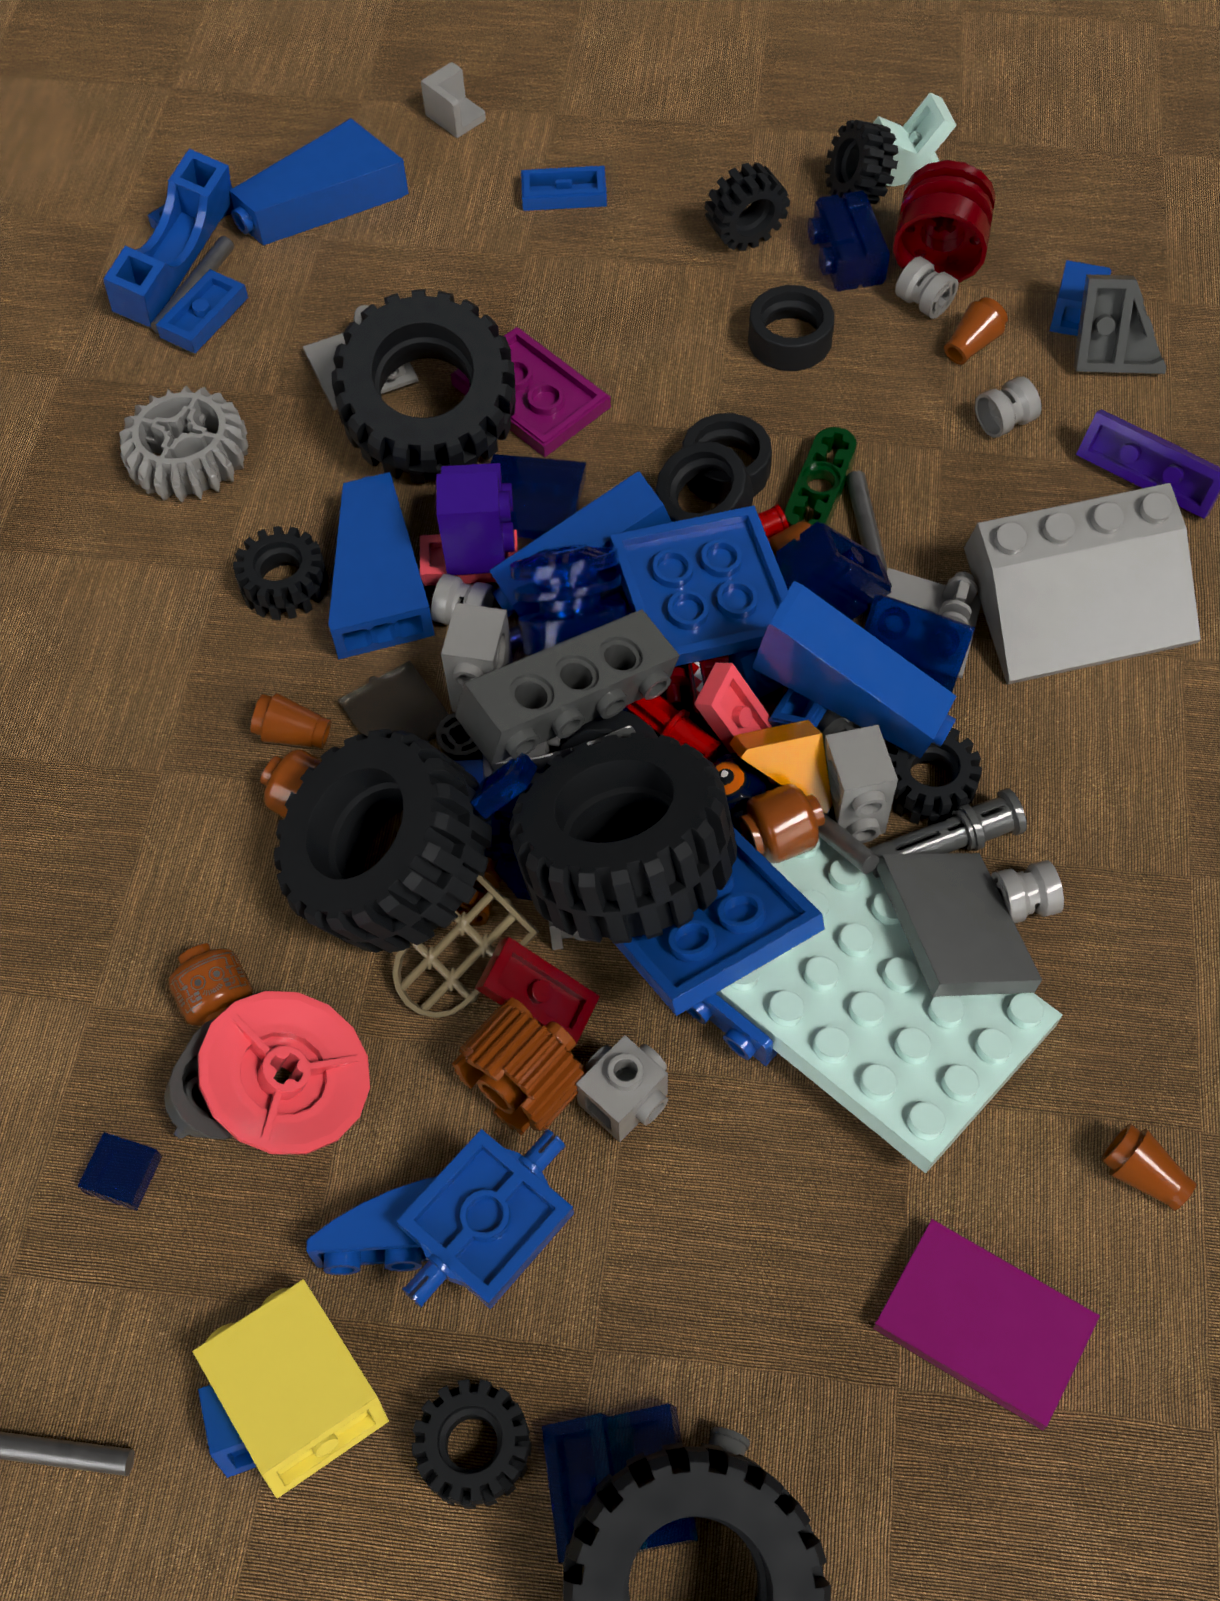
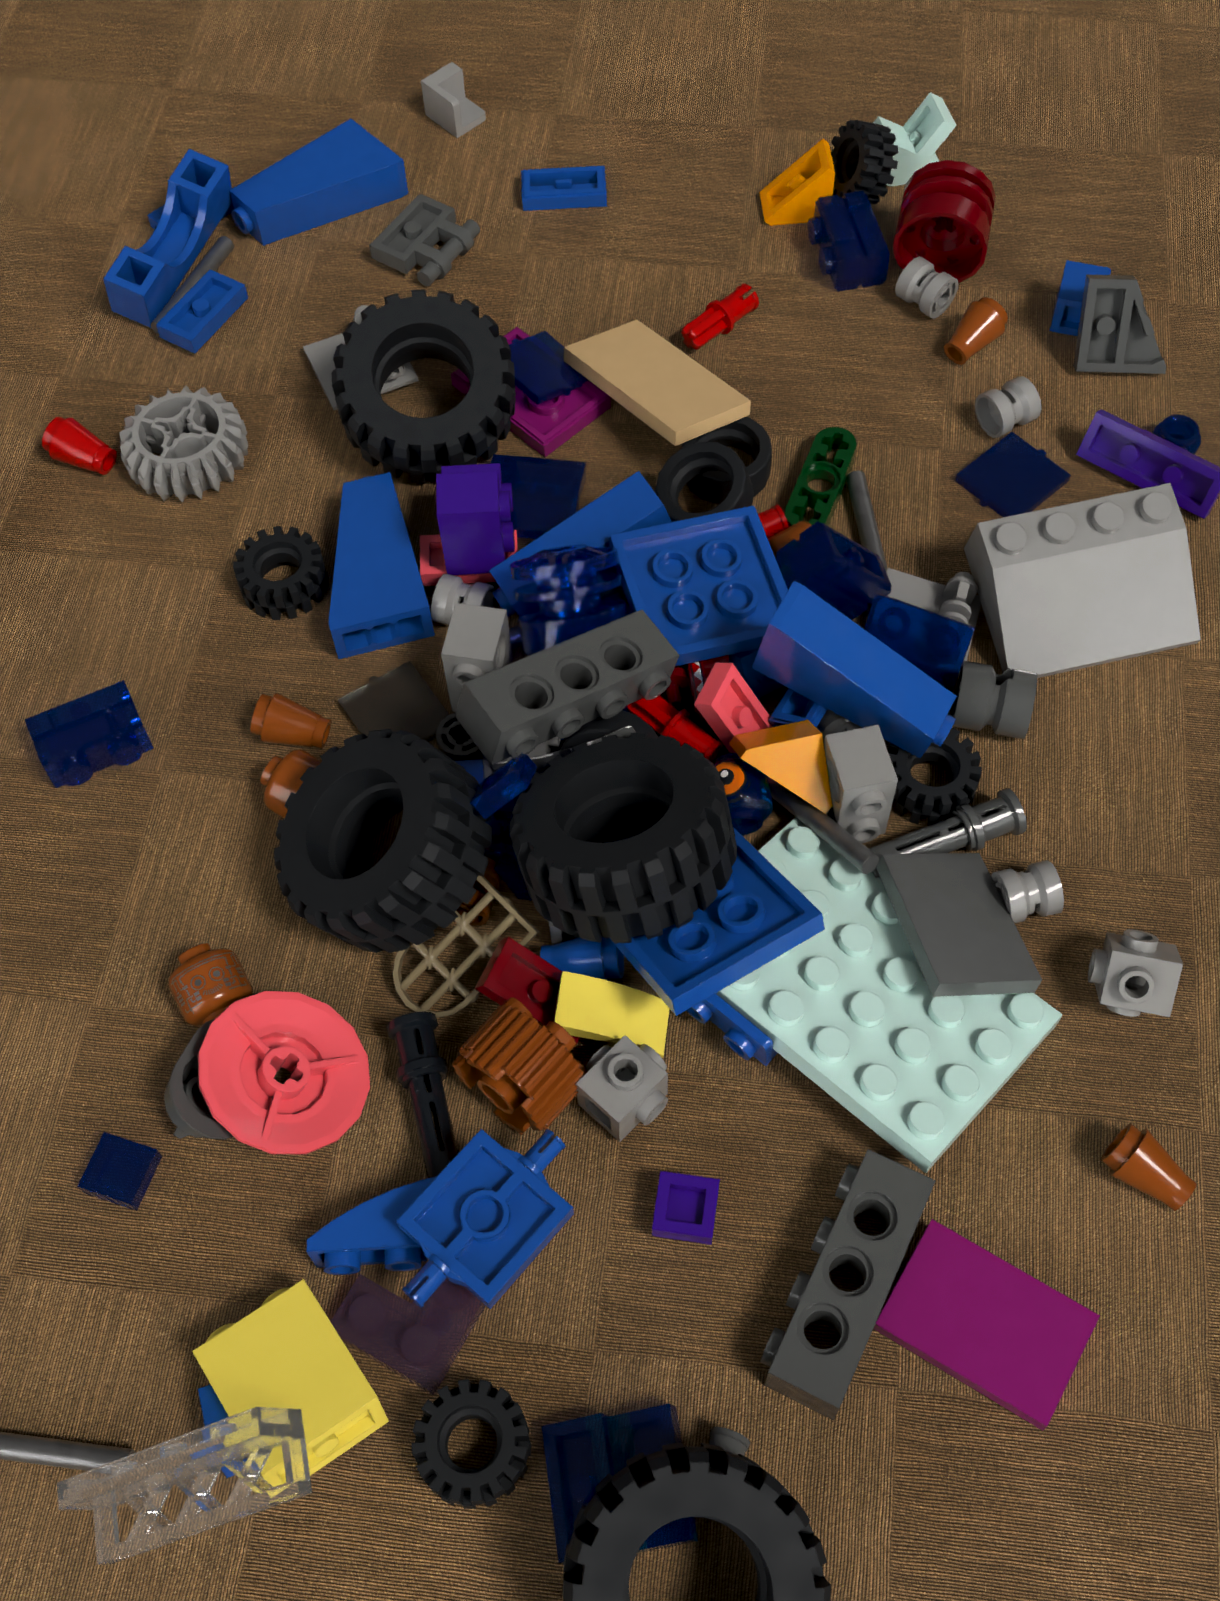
black tyre [705,162,790,251] -> none
dark orange head [738,784,825,863] -> none
black tyre [748,285,835,371] -> none
none -> clear blue brick [24,680,154,788]
none -> red cone [42,416,117,475]
none -> clear fence [57,1407,312,1565]
none -> clear purple plate [330,1274,486,1395]
none -> dark grey plate [369,194,480,286]
none -> black pin [386,1011,458,1178]
none -> clear blue piece [509,331,591,405]
none -> blue cone [540,937,624,981]
none -> light yellow slope [554,971,670,1058]
none -> tan tile [564,320,751,446]
none -> dark purple plate [652,1171,720,1245]
none -> red axle [681,284,759,350]
none -> light orange slope [759,138,835,226]
none -> dark grey brick [760,1149,936,1421]
none -> dark grey wheel [952,660,1038,739]
none -> clear blue piece [955,432,1071,517]
none -> light grey brick [1088,929,1183,1017]
none -> clear blue plate [1153,415,1201,455]

